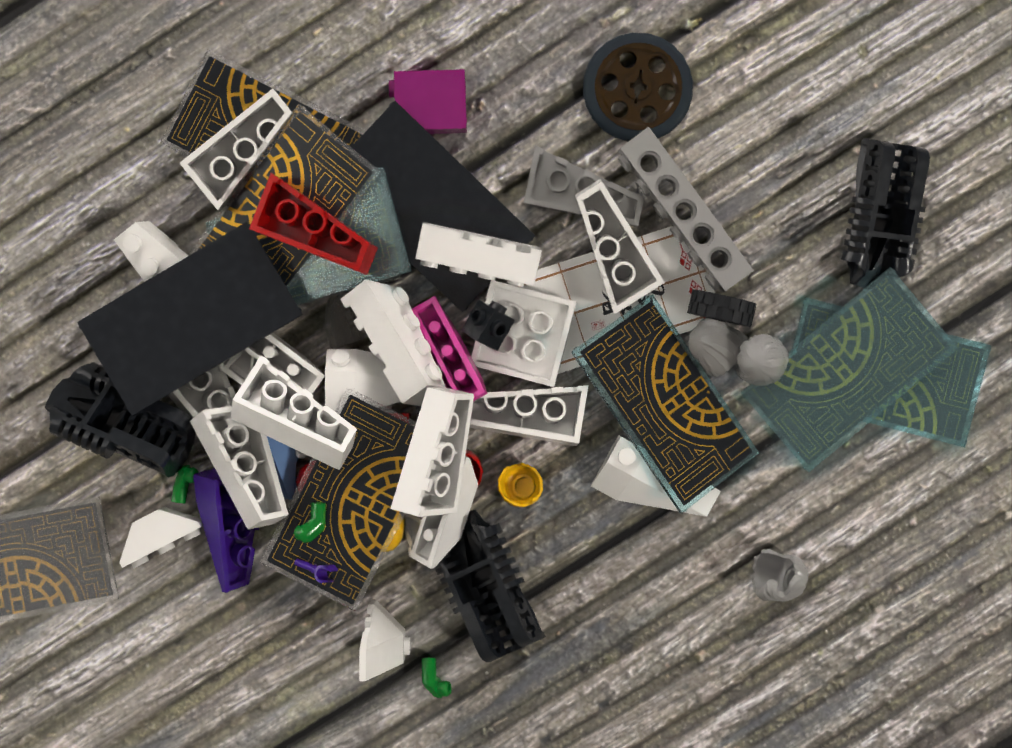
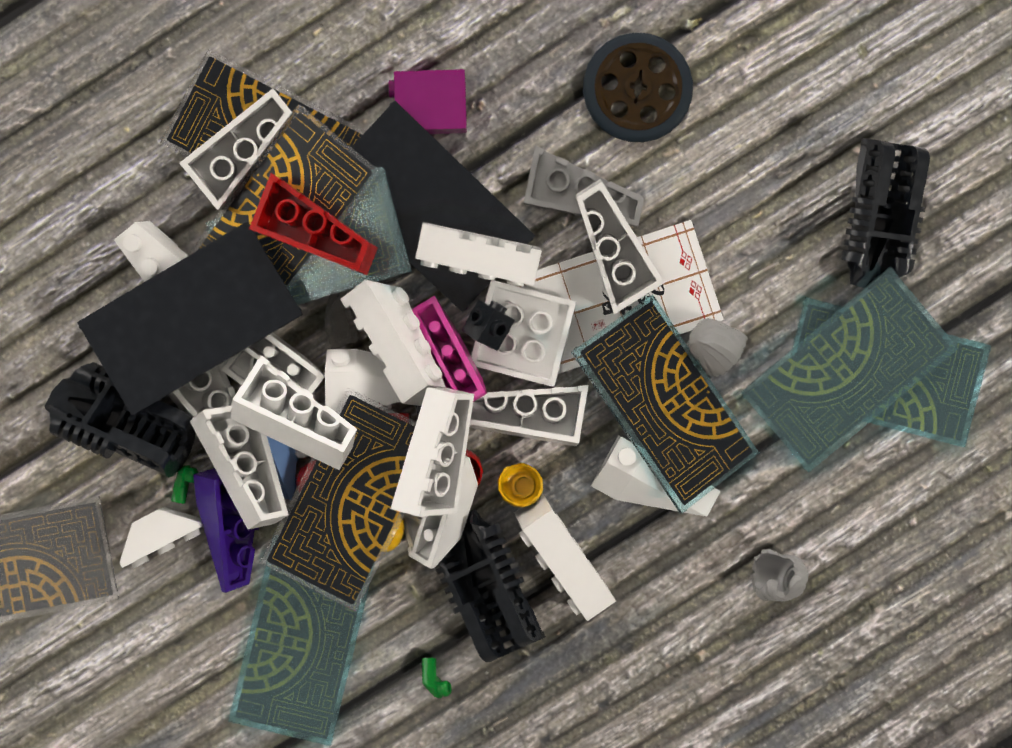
green arm [294,502,326,543] -> none
dark purple hand [294,558,338,583] -> none
white wedge [359,600,411,681] -> none
light grey brick [618,127,754,292] -> none
black tyre [687,289,757,327] -> none
light grey hair [736,334,789,386] -> none
none -> clear light blue piece [228,535,376,746]
none -> white wedge [514,493,616,621]

